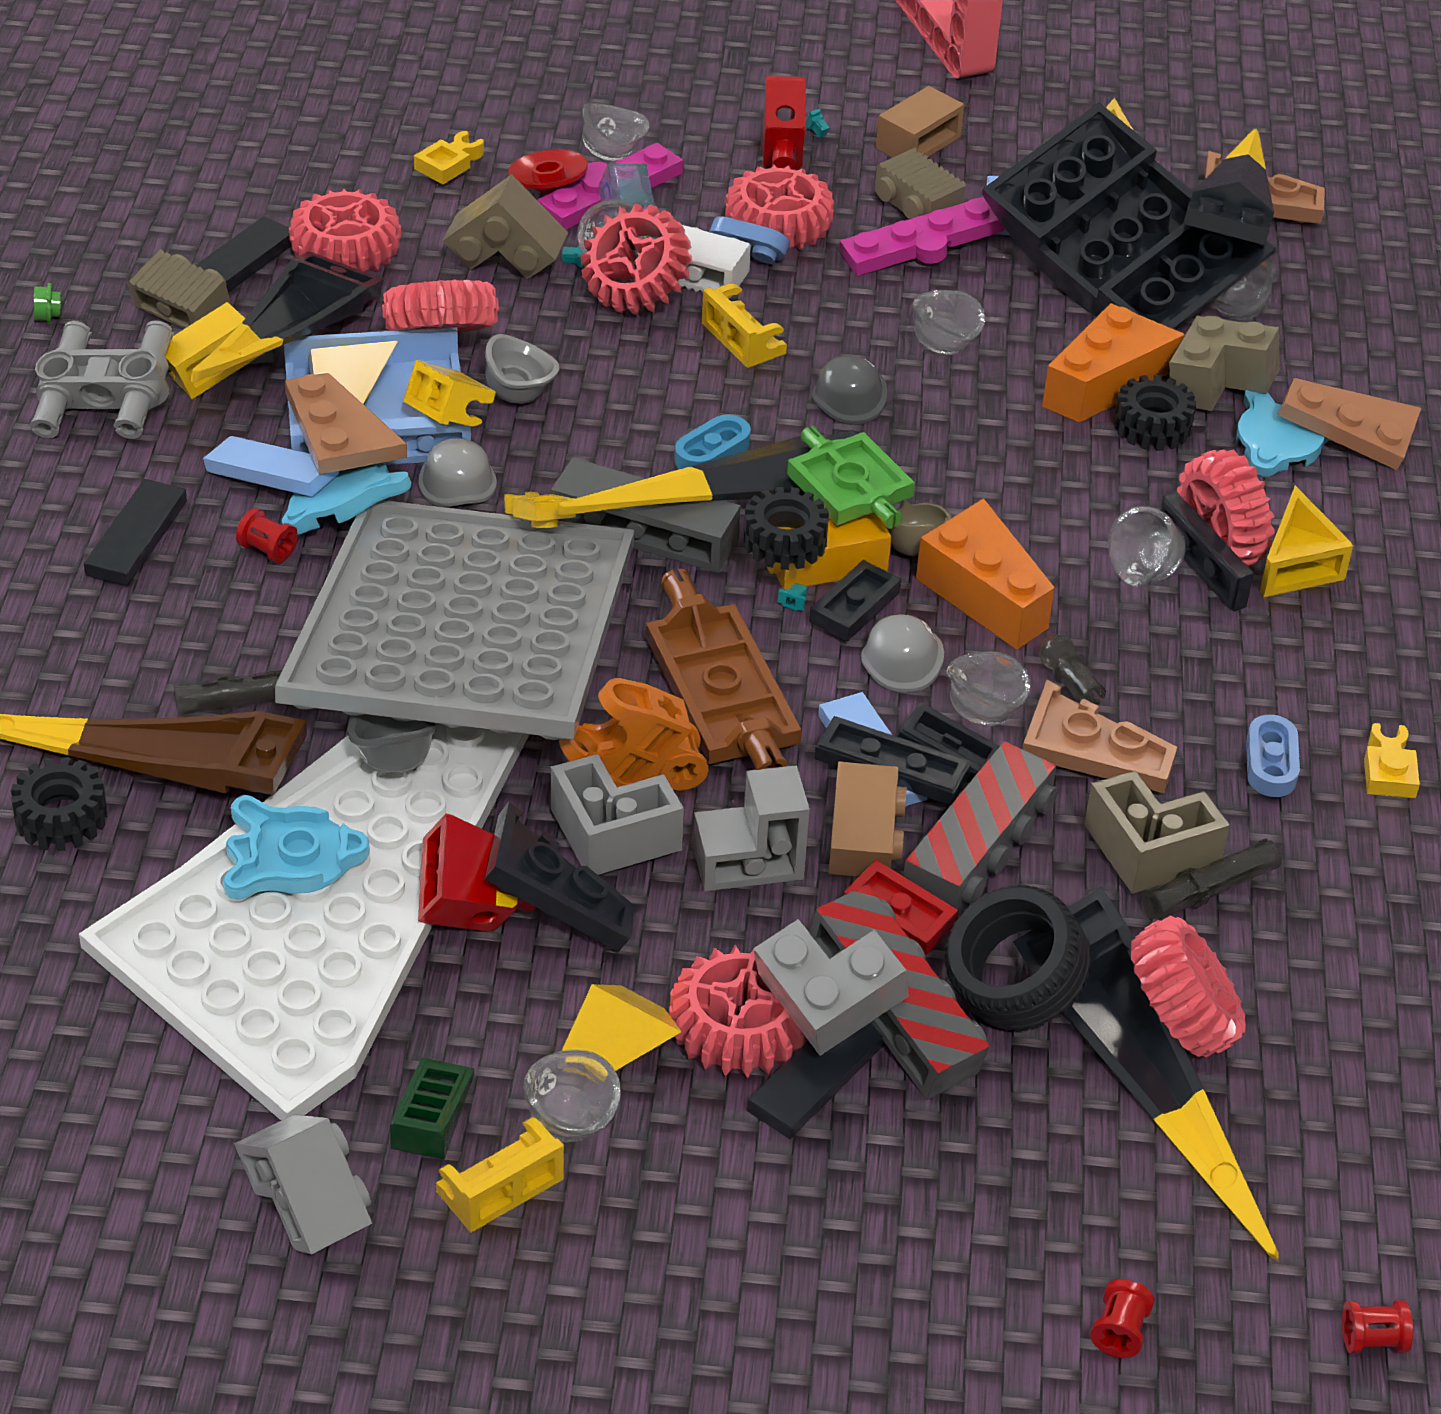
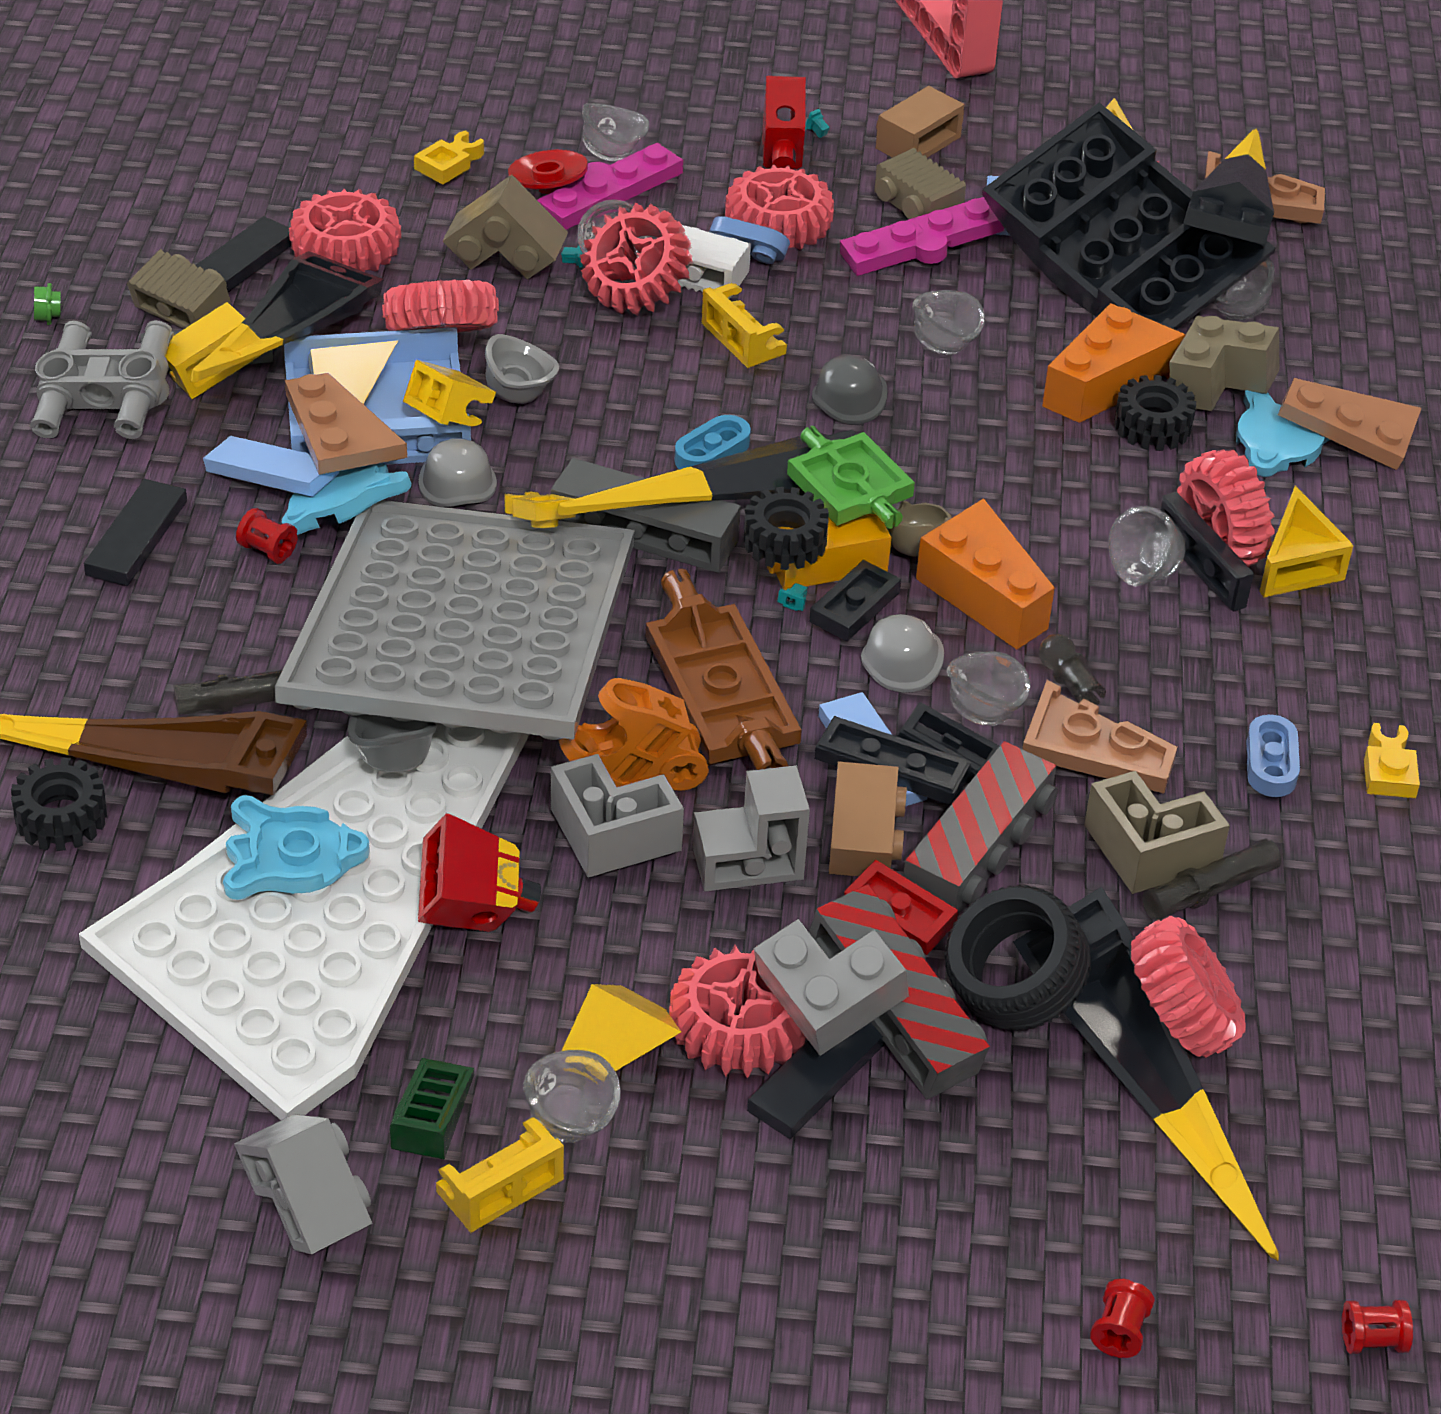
black wing [485,802,635,952] -> none
clear light blue brick [598,163,655,218] -> none

